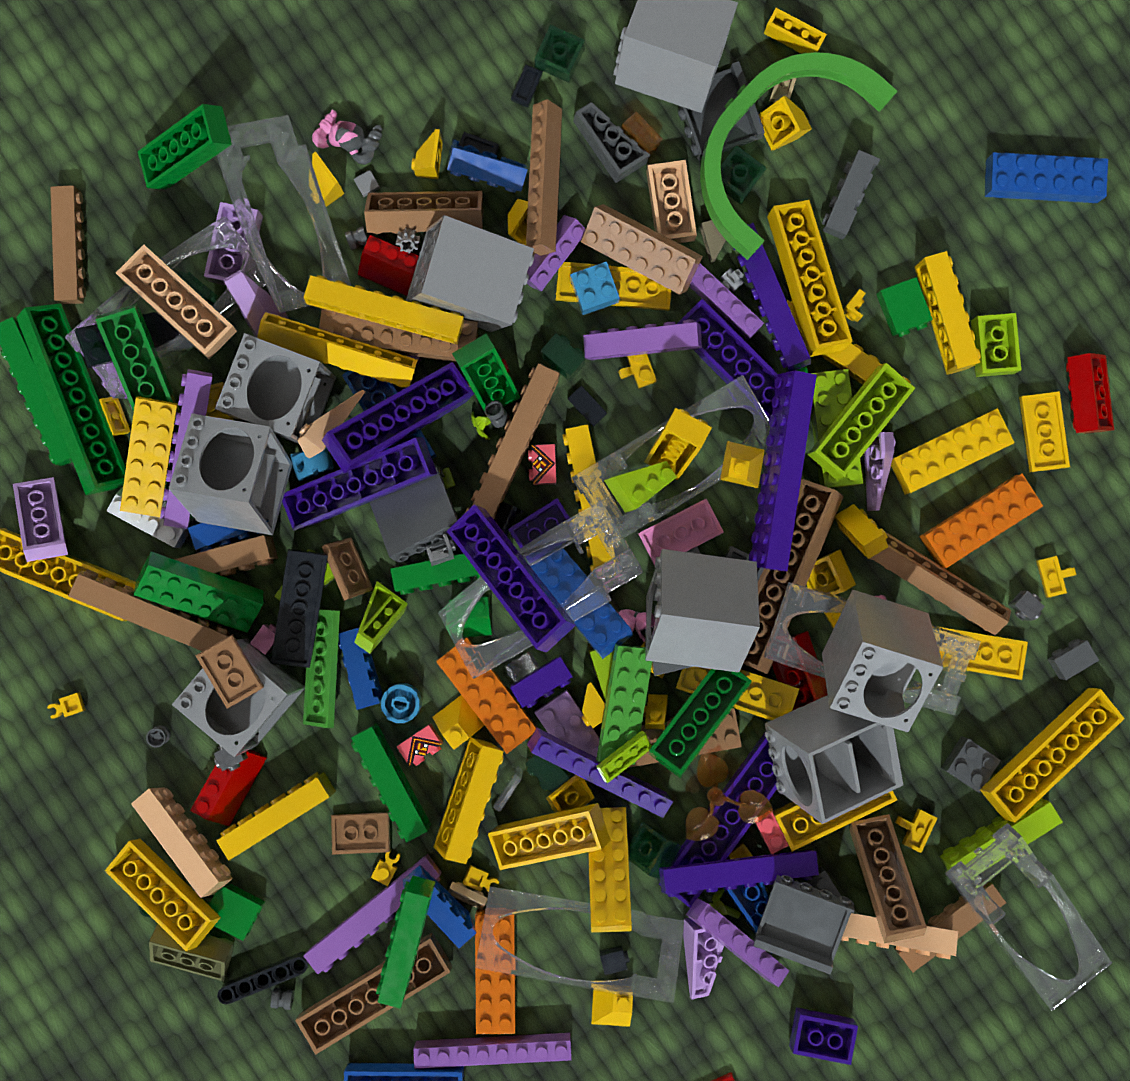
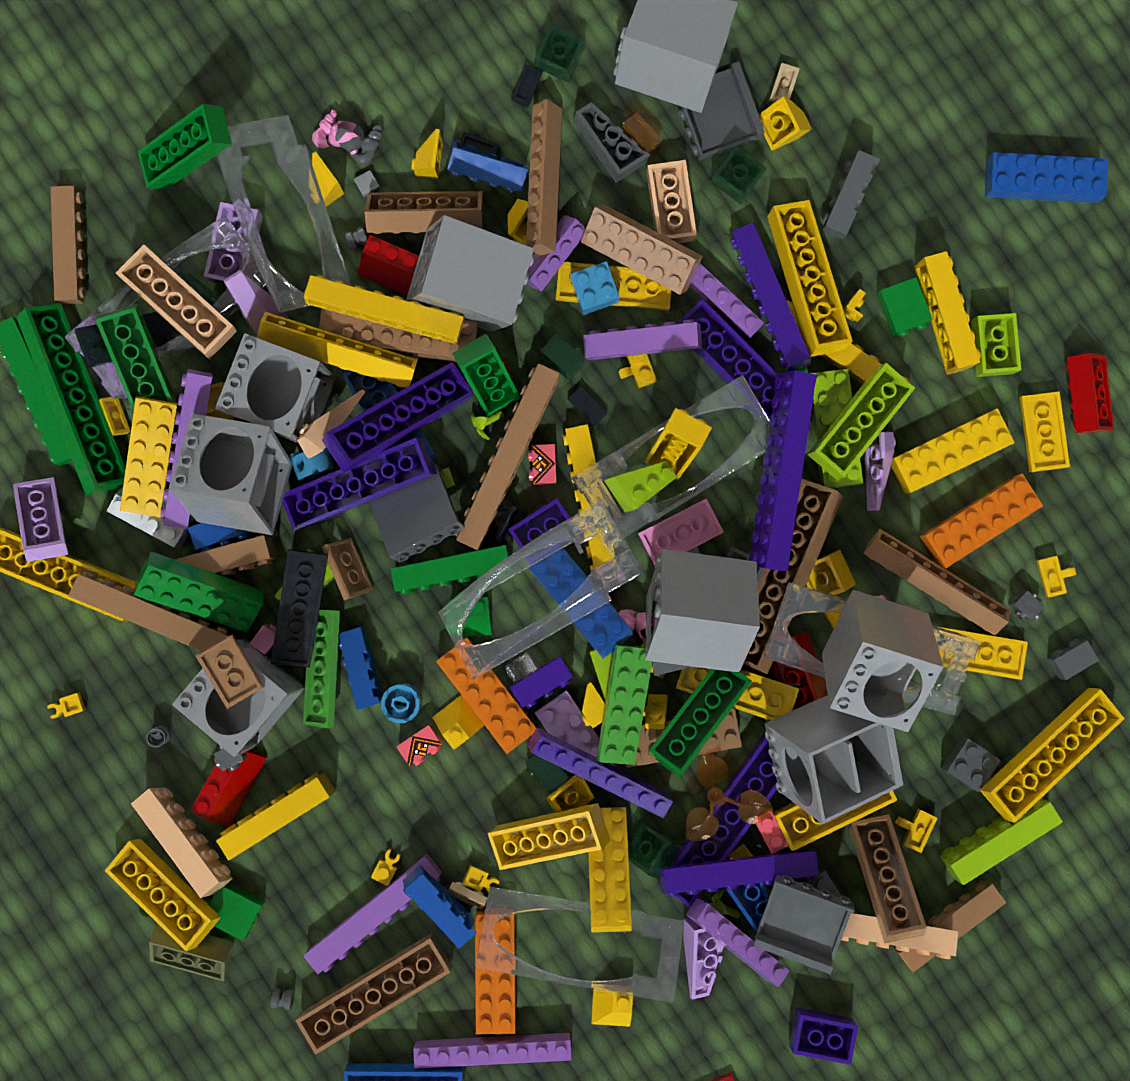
black beam [217,952,310,1005] -> none
medium nougat tile [331,812,391,855] -> none
green brick [351,723,431,843] -> none
lime wedge [354,581,408,654] -> none
green brick [376,875,436,1009] -> none
light grey gear [395,228,420,253] -> none
dark grey bracket [425,534,456,566] -> none
yellow brick [434,737,504,864] -> none
dark purple brick [447,504,576,652] -> none
dark grey wheel [485,401,510,428] -> none
clear tile [493,766,523,811] -> none
lime tile [596,731,652,783] -> none
black brick [600,945,630,975] -> none
bright green arch [700,52,897,260] -> none
dark tan slope [700,220,726,264] -> none
yellow slope [720,441,765,488] -> none
light grey gear [721,268,744,292] -> none
yellow brick [764,8,827,54] -> none
yellow brick [835,504,888,559] -> none
clear windscreen [945,823,1112,1011] -> none

